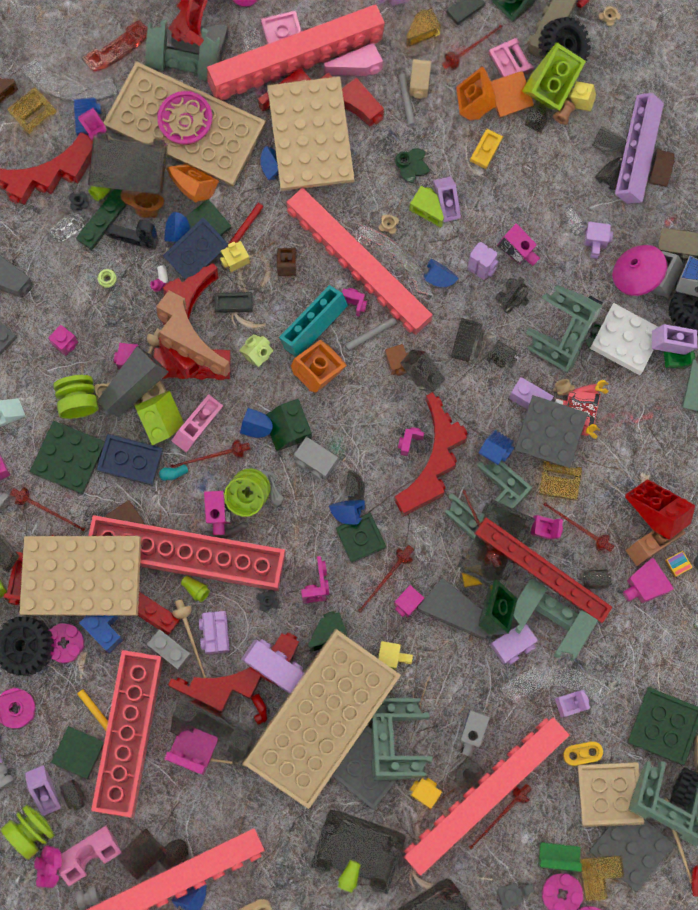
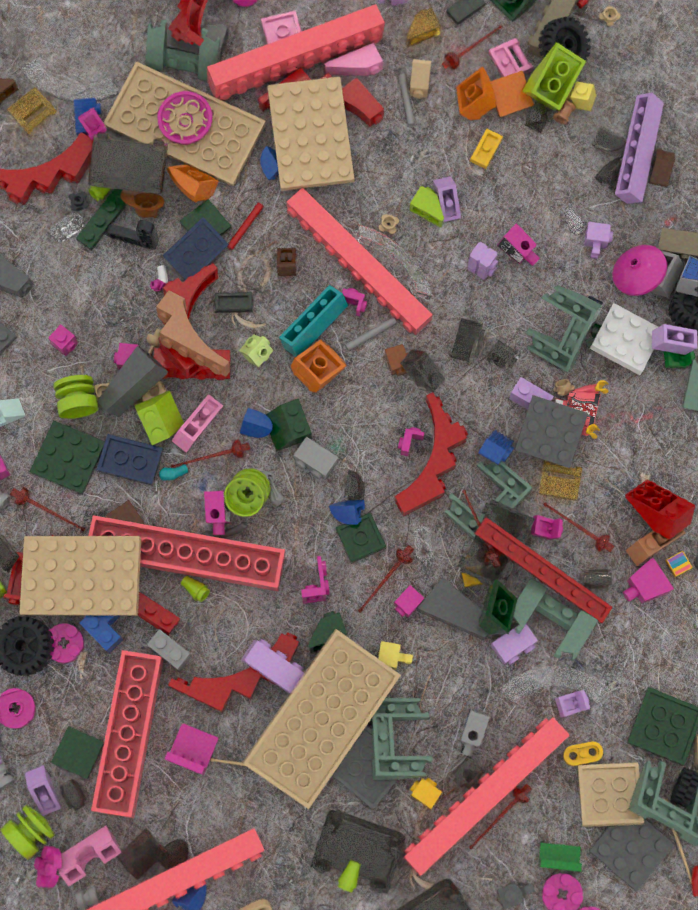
yellow bar [77,689,108,731] -> none
clear red slope [82,19,148,72] -> none
yellowish green plate [98,269,117,288] -> none
blue brick [164,212,190,242] -> none
clear smoke windscreen [170,700,256,769] -> none
tan sword [172,599,207,678] -> none
lavender brick [199,611,230,655] -> none
light yellow brick [220,241,250,273] -> none
red arm [251,694,268,725] -> none
black plate [256,590,278,612] -> none
dark green plate [395,148,429,183] -> none
blue brick [424,258,459,287] -> none
clear smoke hips [495,277,529,314] -> none
clear yellow plate [580,855,625,901] -> none

